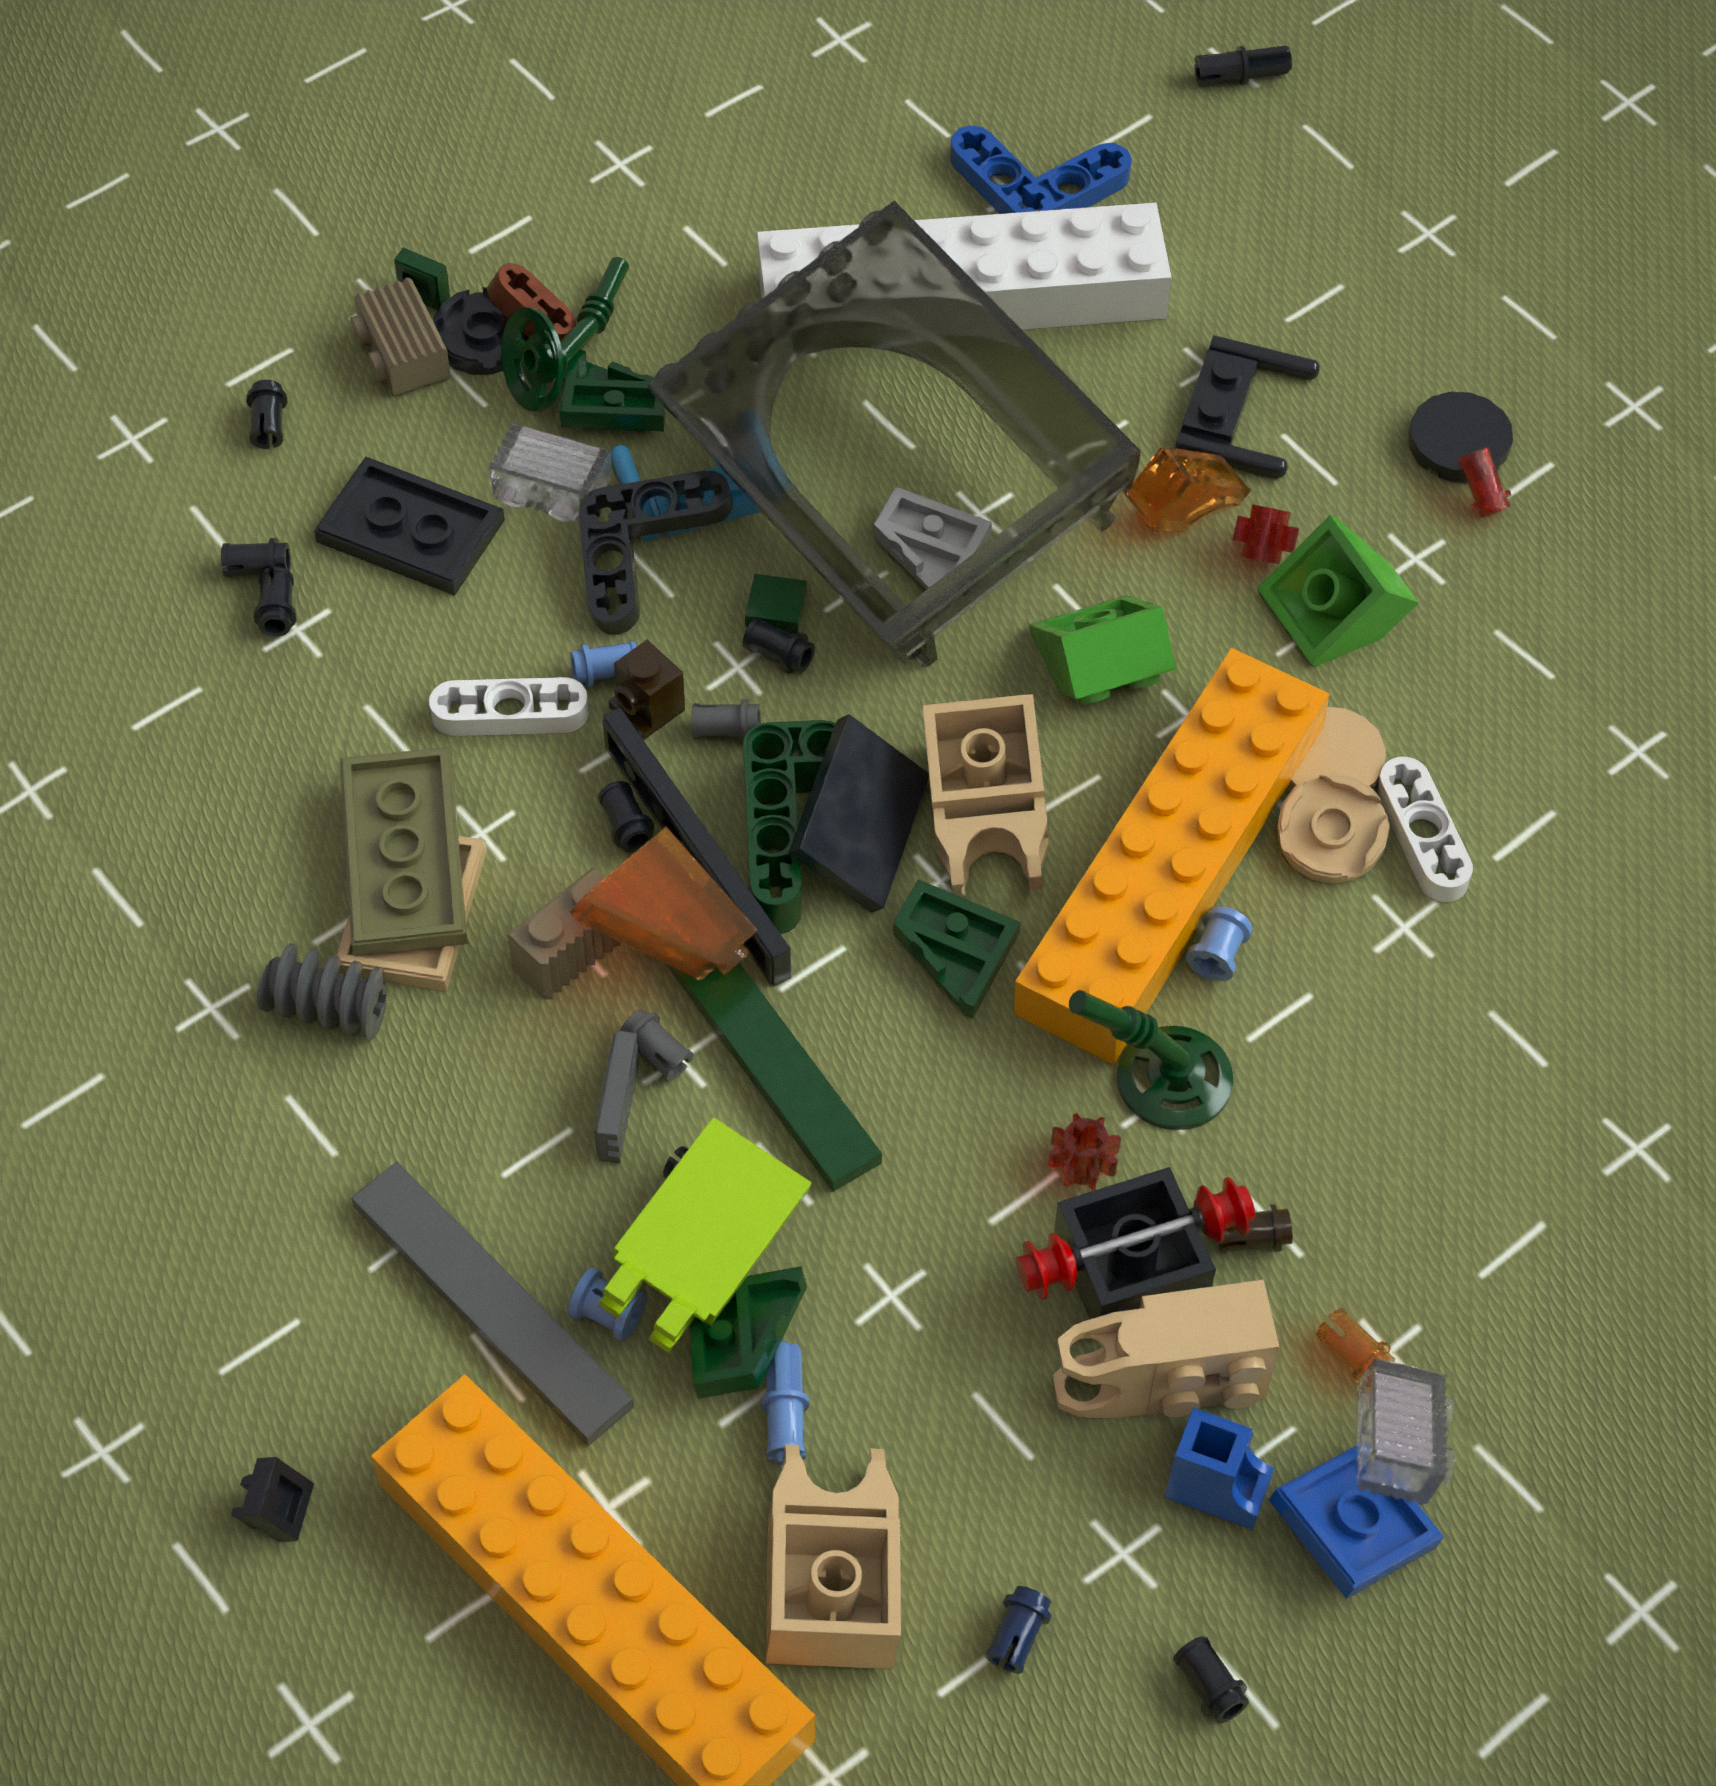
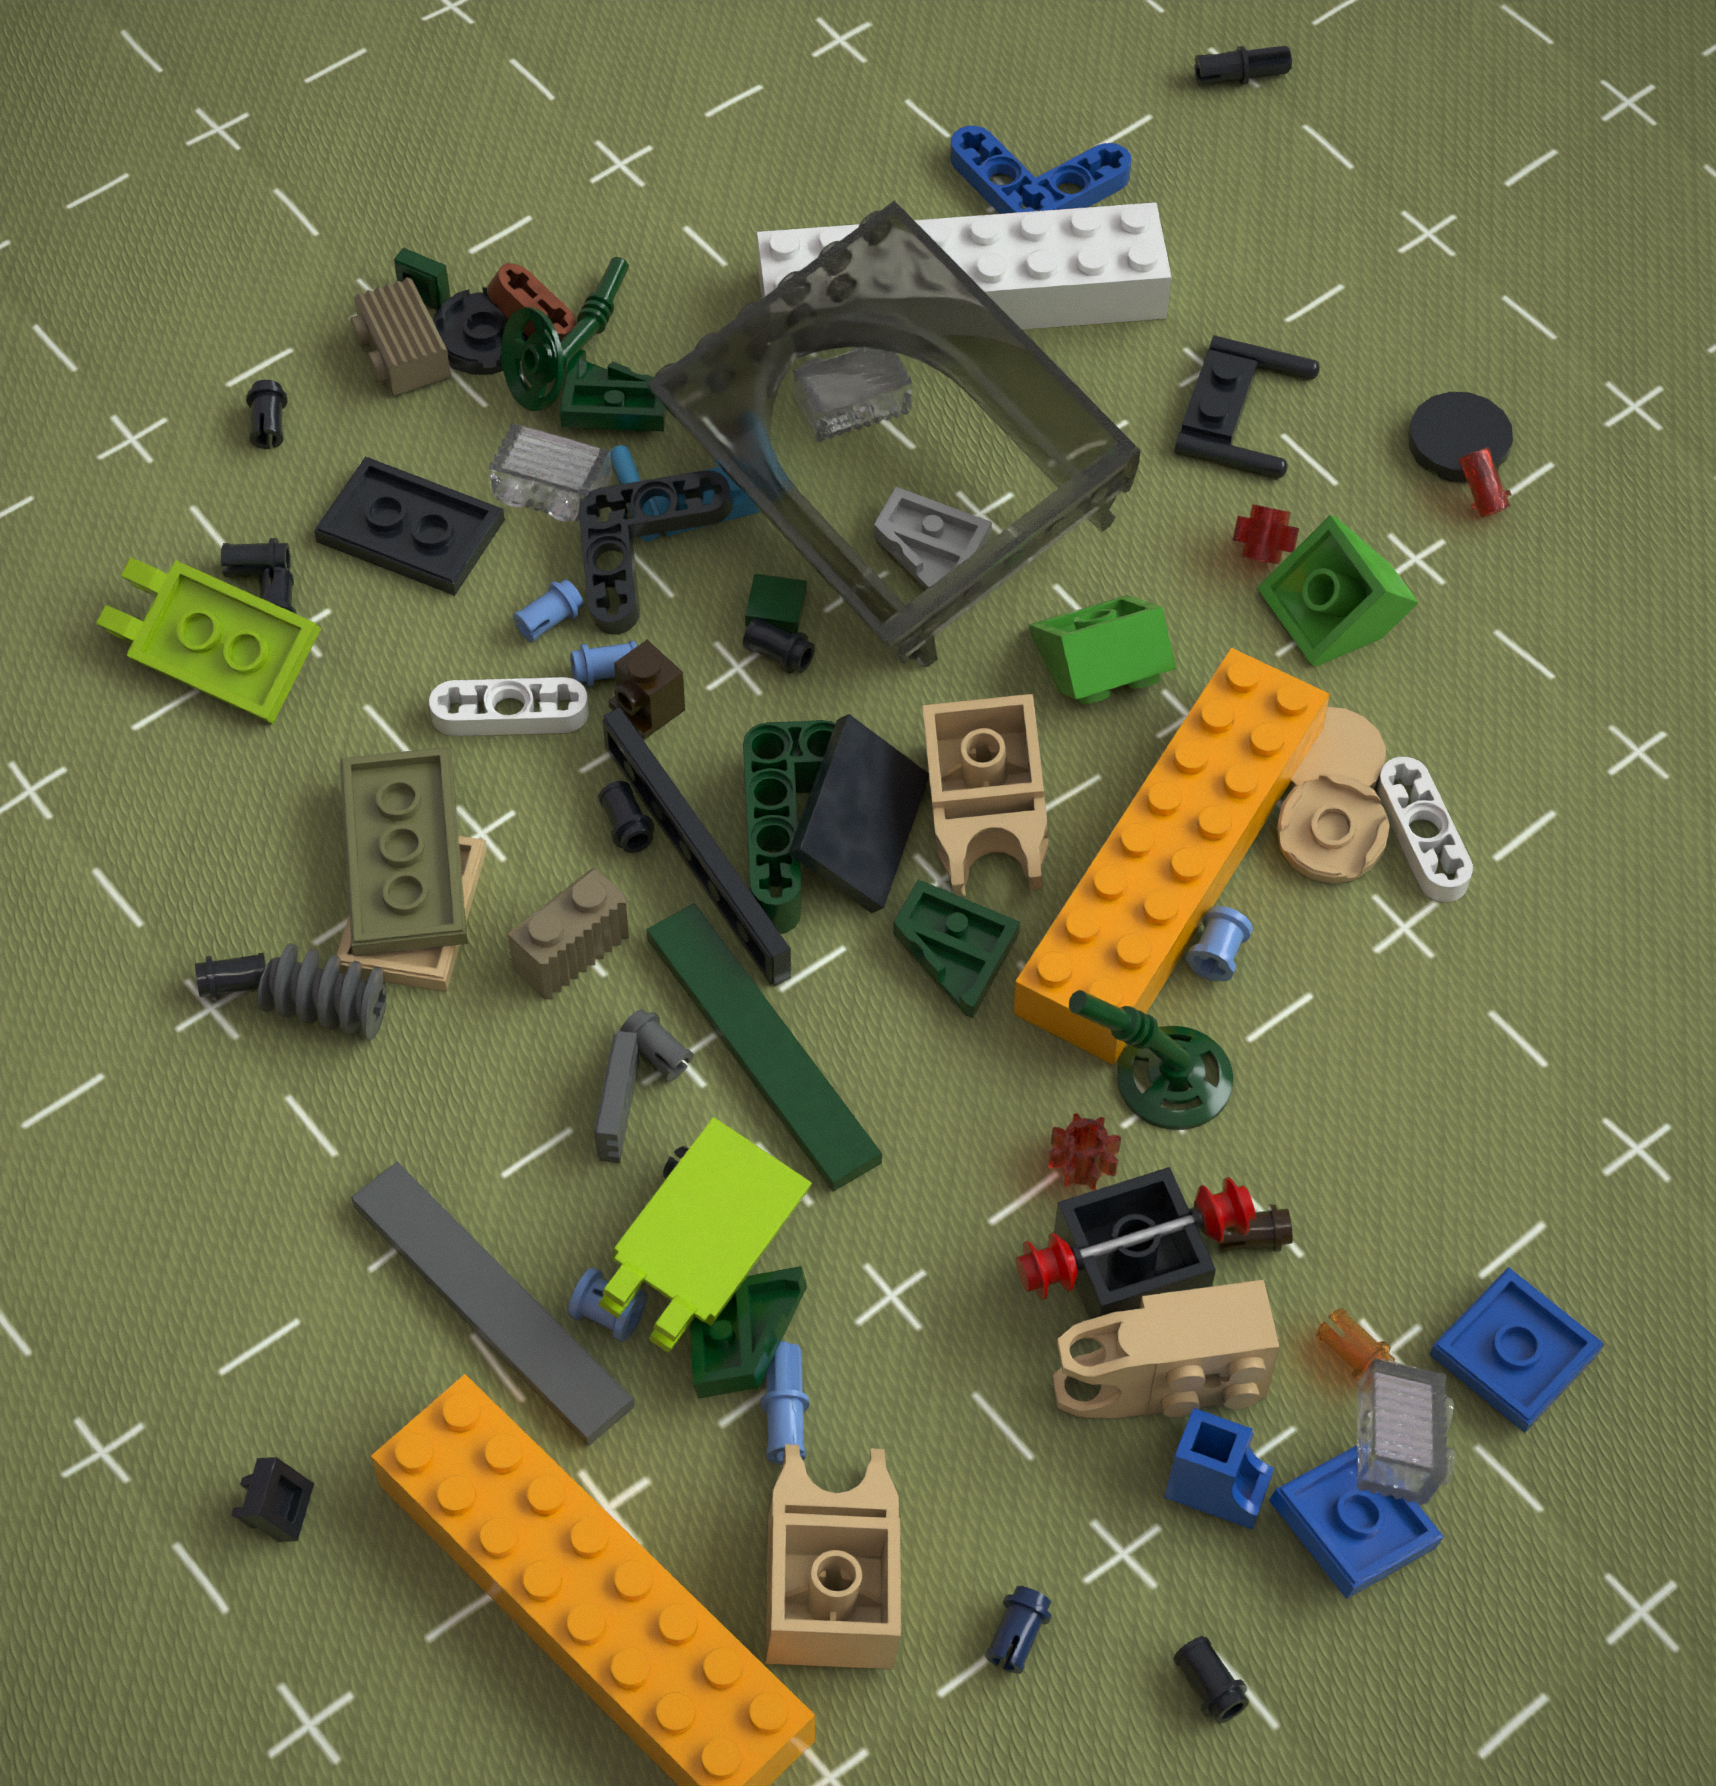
clear orange slope [570,827,758,980] -> none
dark grey pin [692,699,761,742] -> none
clear orange arch [1124,447,1251,533] -> none
none -> lime tile [96,557,321,725]
none -> black pin [195,953,266,1001]
none -> medium blue pin [513,579,584,642]
none -> clear brick [793,340,912,442]
none -> blue plate [1429,1267,1604,1433]

